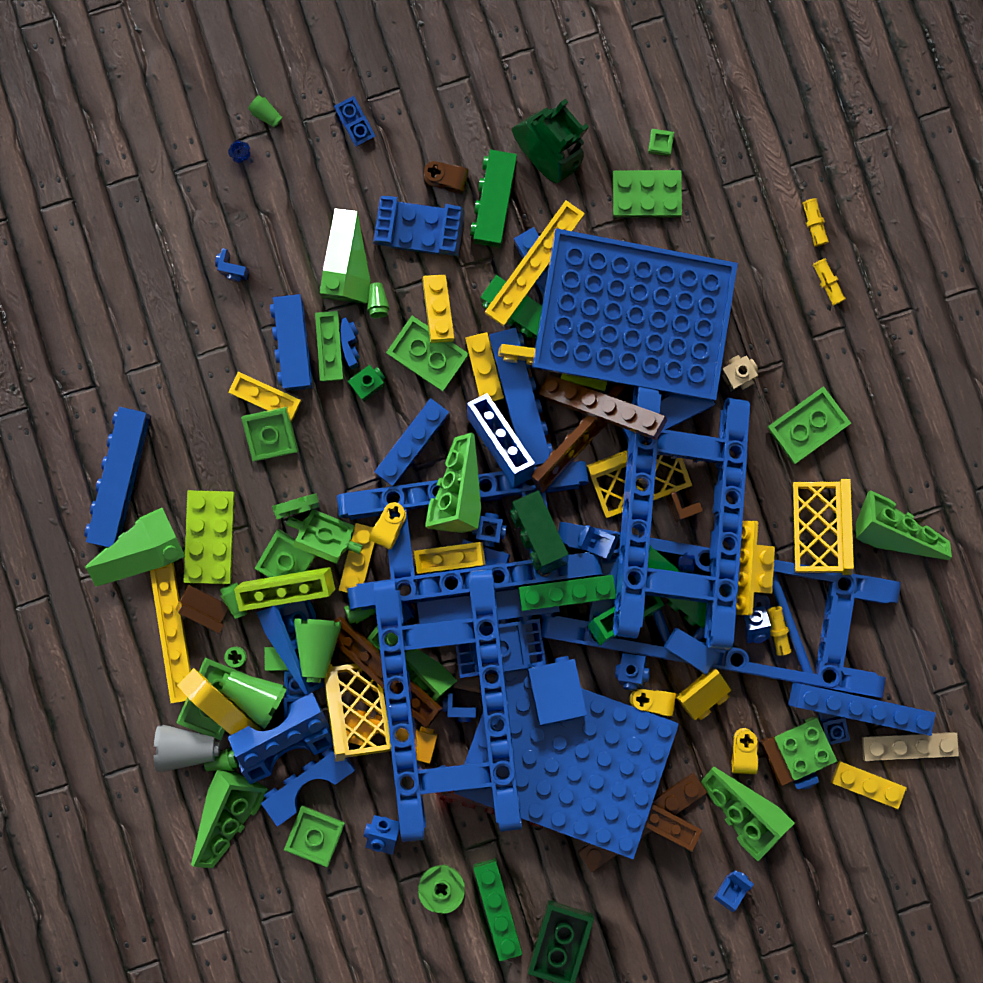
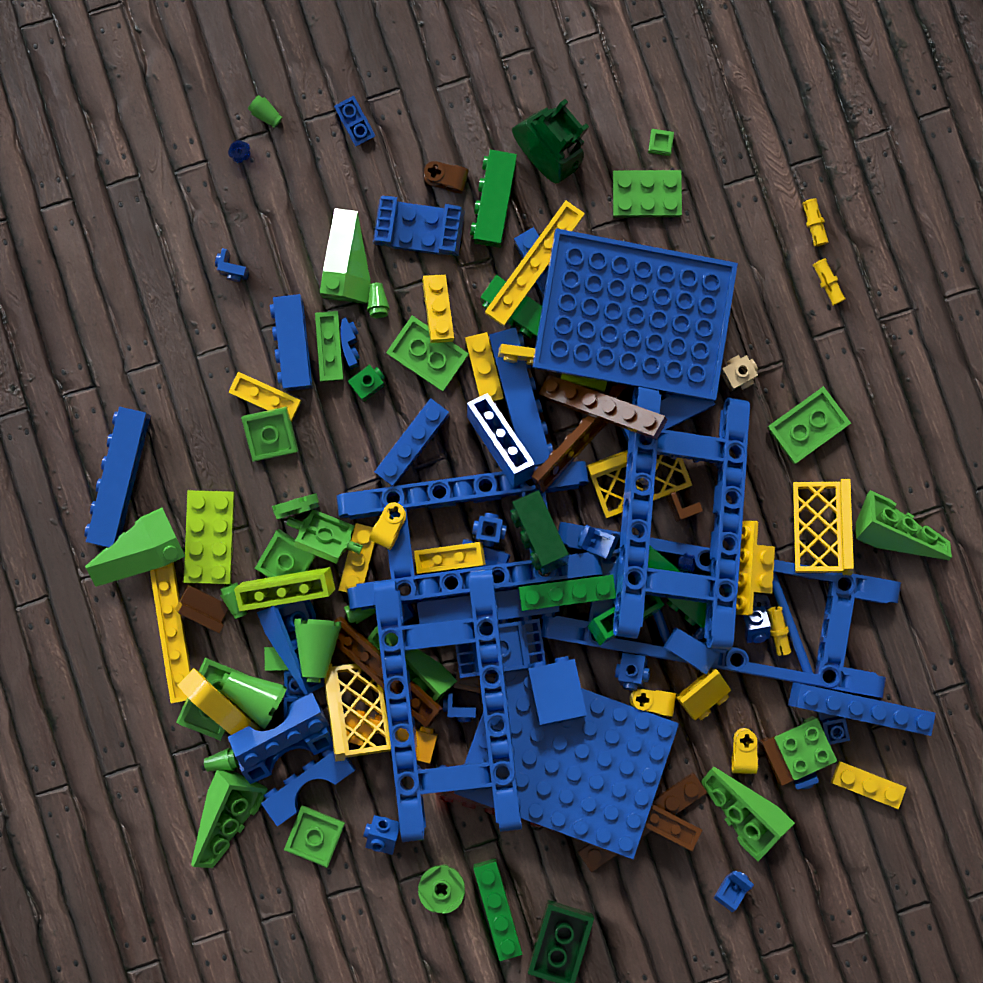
light grey cone [154,725,220,772] -> none
bright green bush [224,647,247,668] -> none
bright green wedge [425,433,481,533] -> none
tan plate [862,732,959,761] -> none

